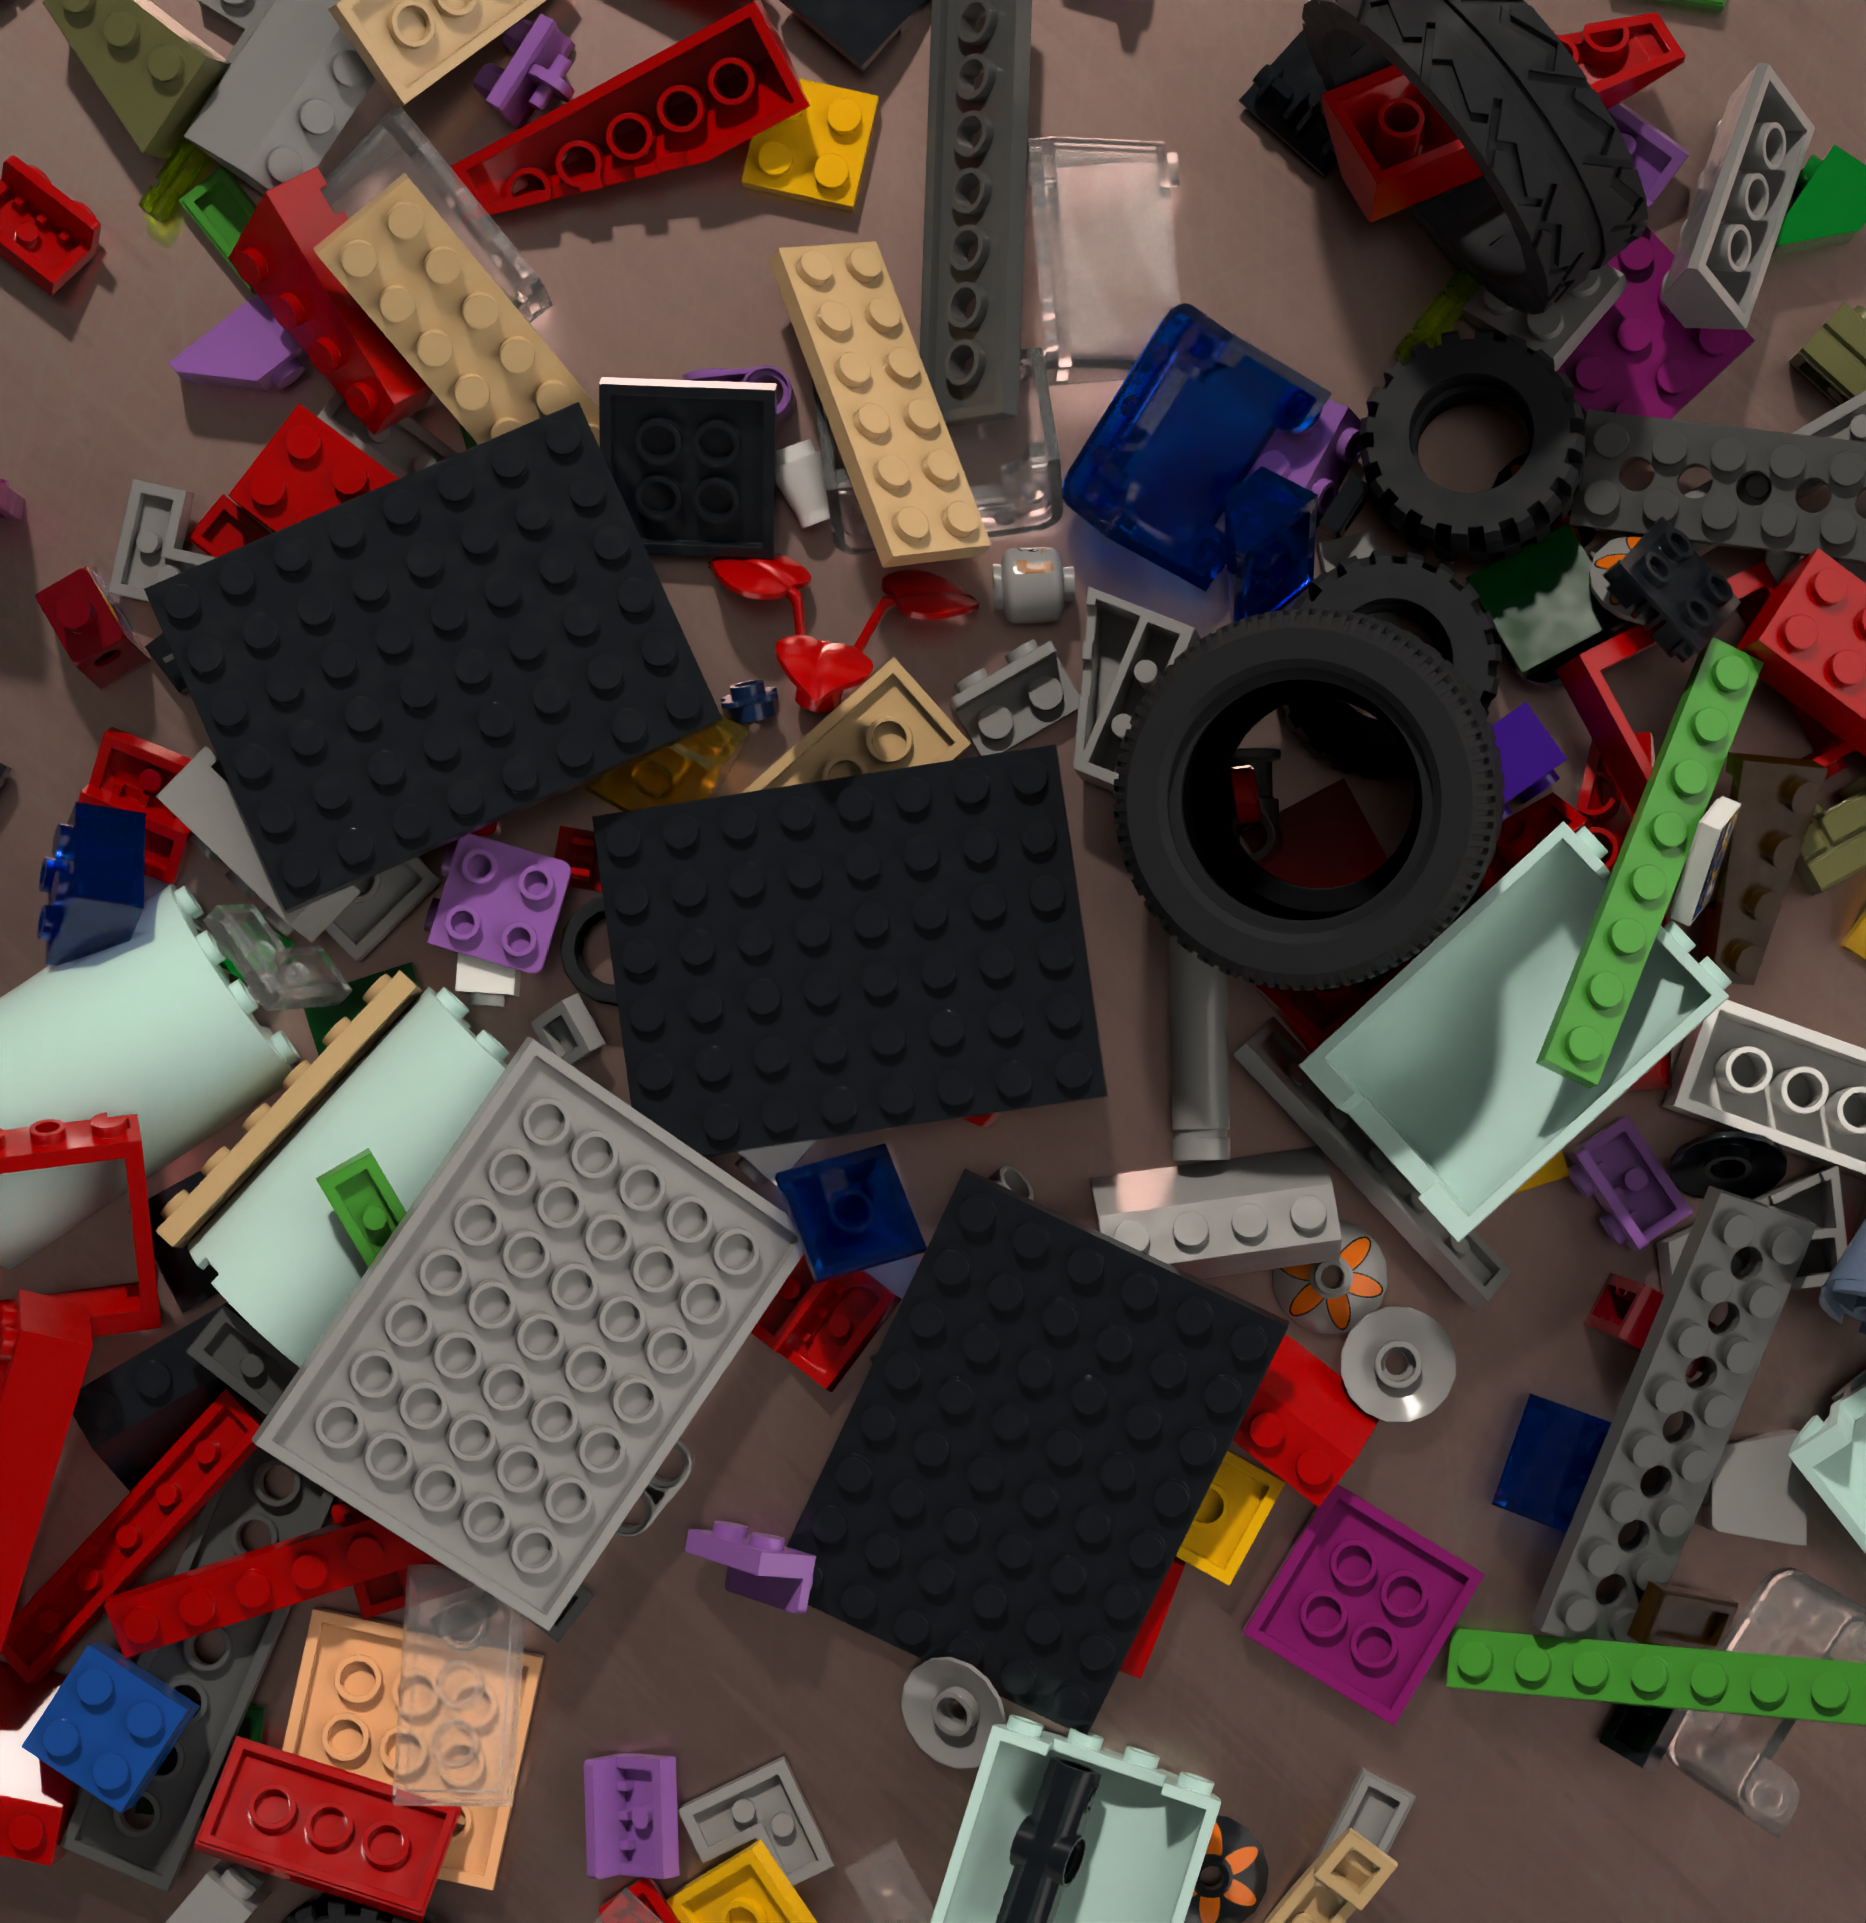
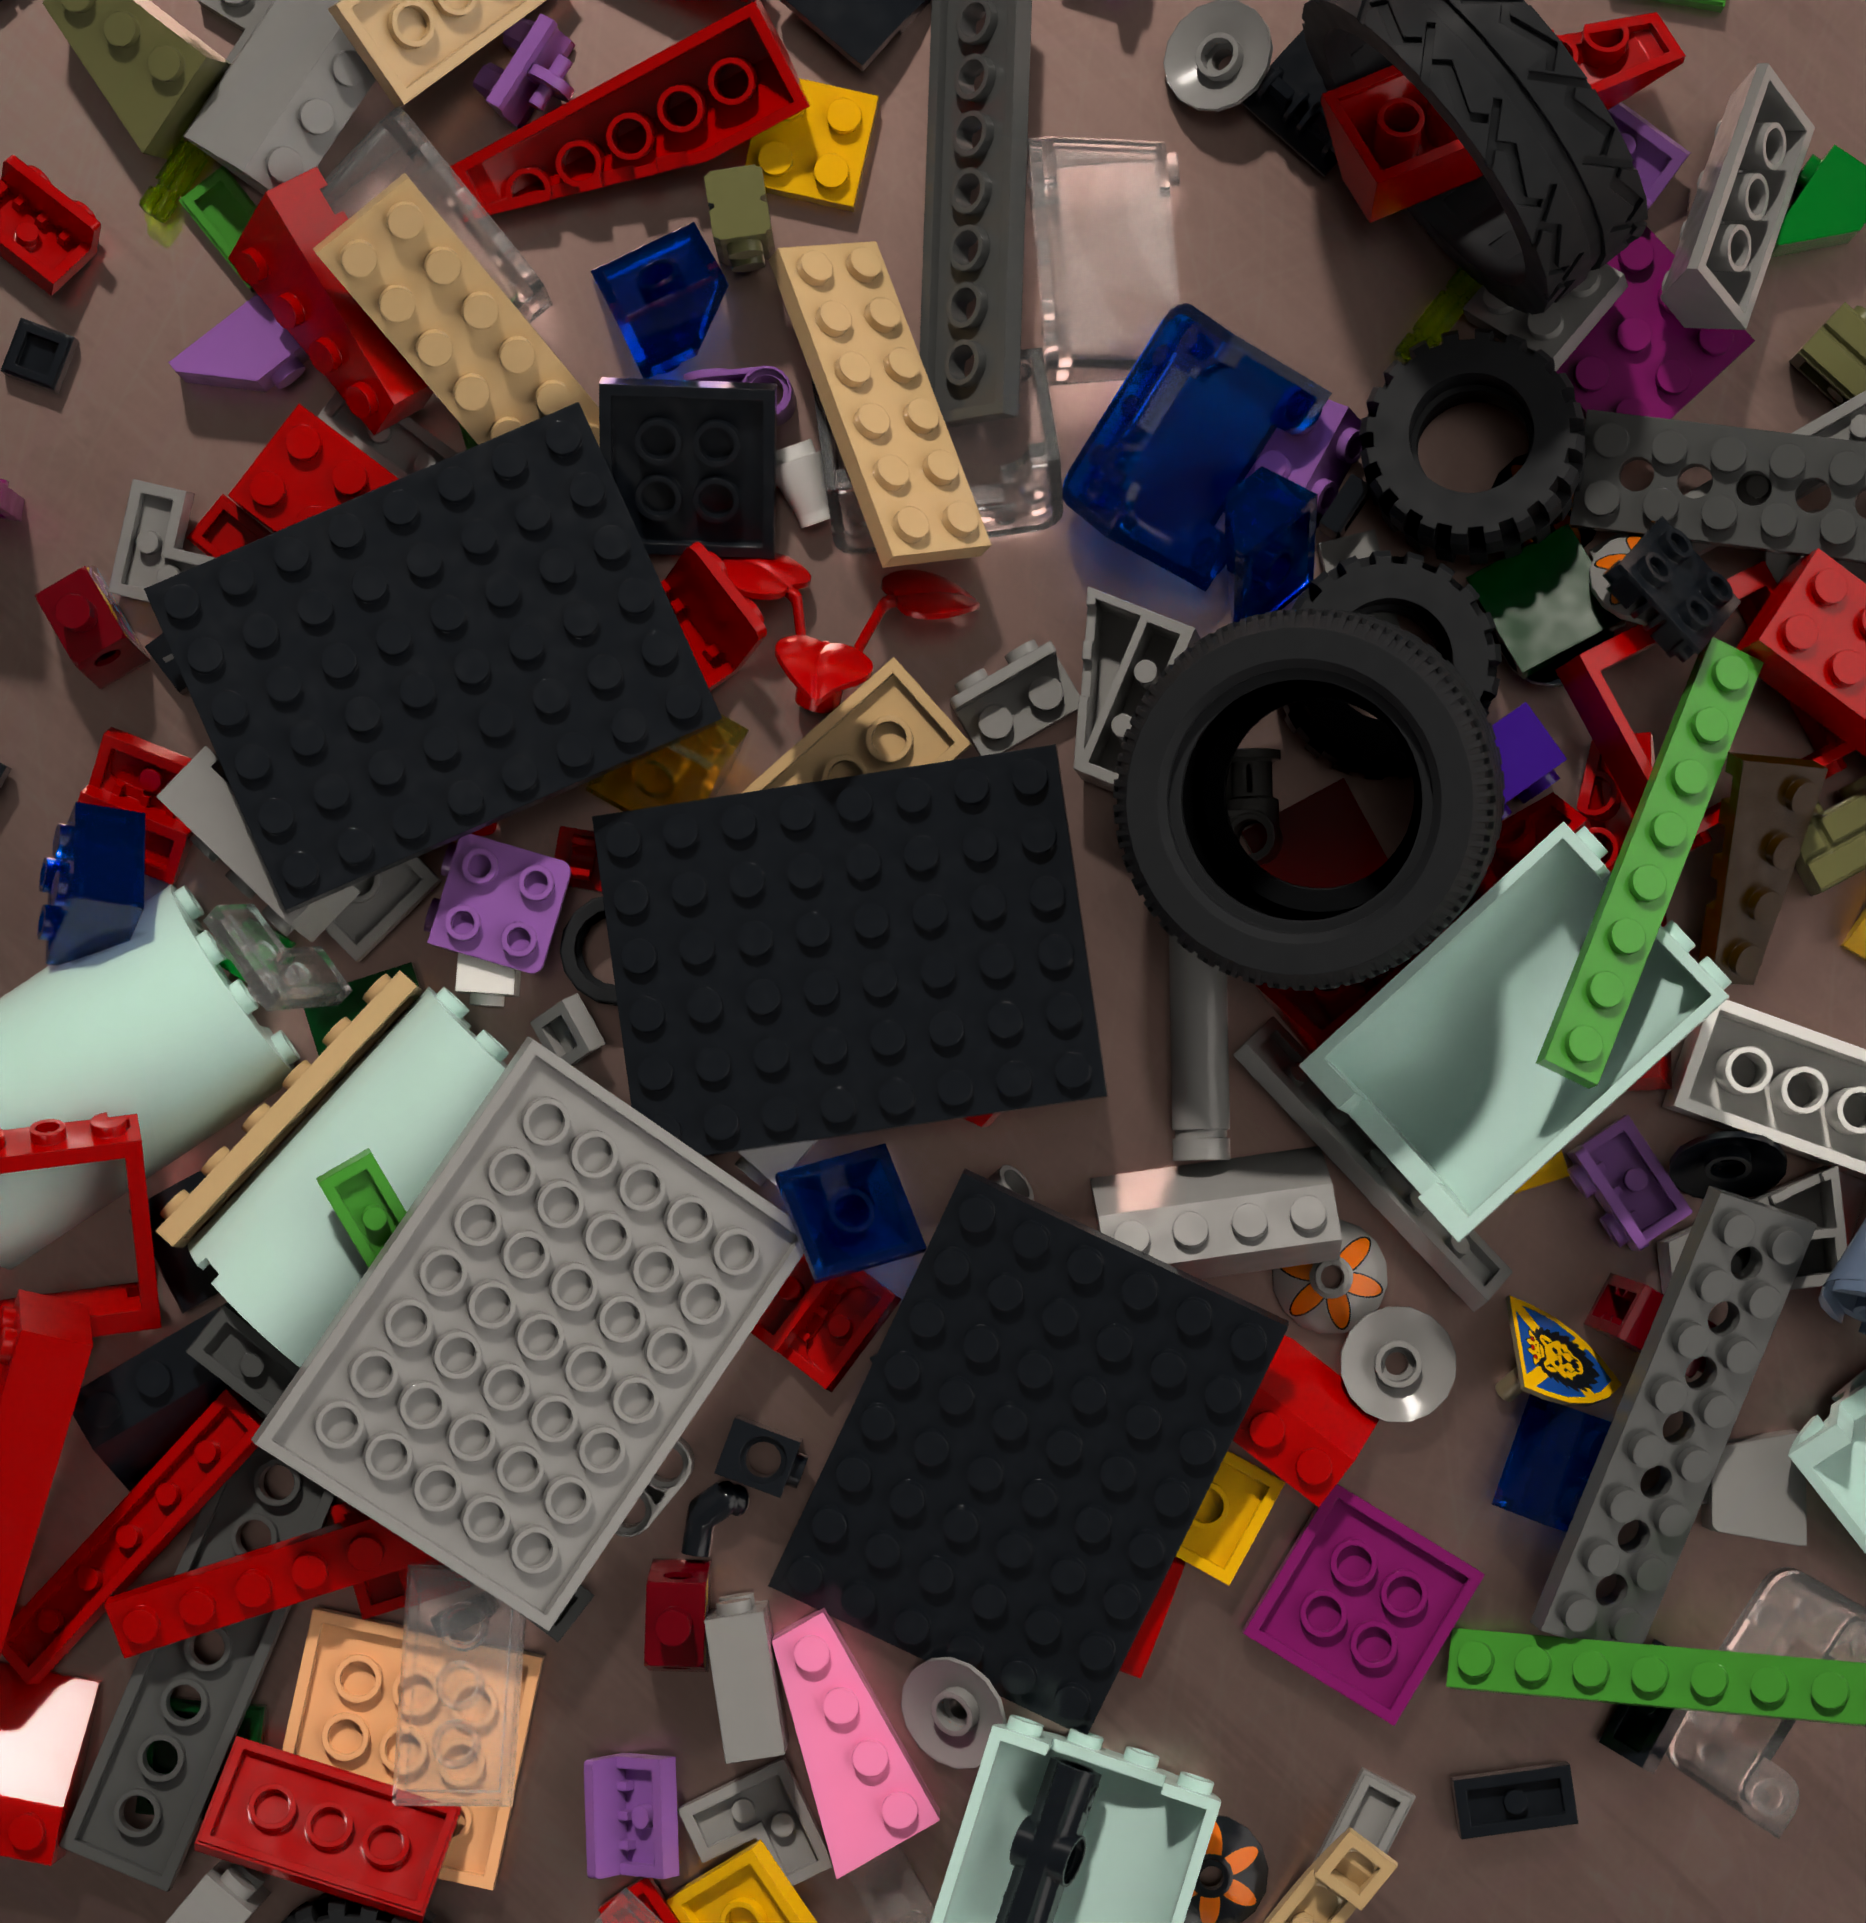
blue brick [21,1641,200,1813] -> none
medium lavender bracket [685,1521,816,1614] -> none
dark blue plate [720,680,778,723] -> none
light grey head [992,547,1075,624] -> none
red tile [1230,764,1262,826] -> none
dark brown tile [1627,1581,1739,1651] -> none
white tile [1669,796,1741,926] -> none
none -> black tile [0,318,79,394]
none -> clear blue slope [591,222,729,379]
none -> dark red torso [644,1558,712,1672]
none -> red bracket [661,542,767,691]
none -> black arm [681,1481,750,1558]
none -> olive brick [704,164,775,272]
none -> light grey brick [704,1592,789,1764]
none -> black brick [714,1415,809,1498]
none -> bright pink wedge [771,1607,940,1879]
none -> light grey dish [1163,0,1273,112]
none -> black plate [1451,1762,1579,1839]
none -> shield [1495,1295,1622,1407]

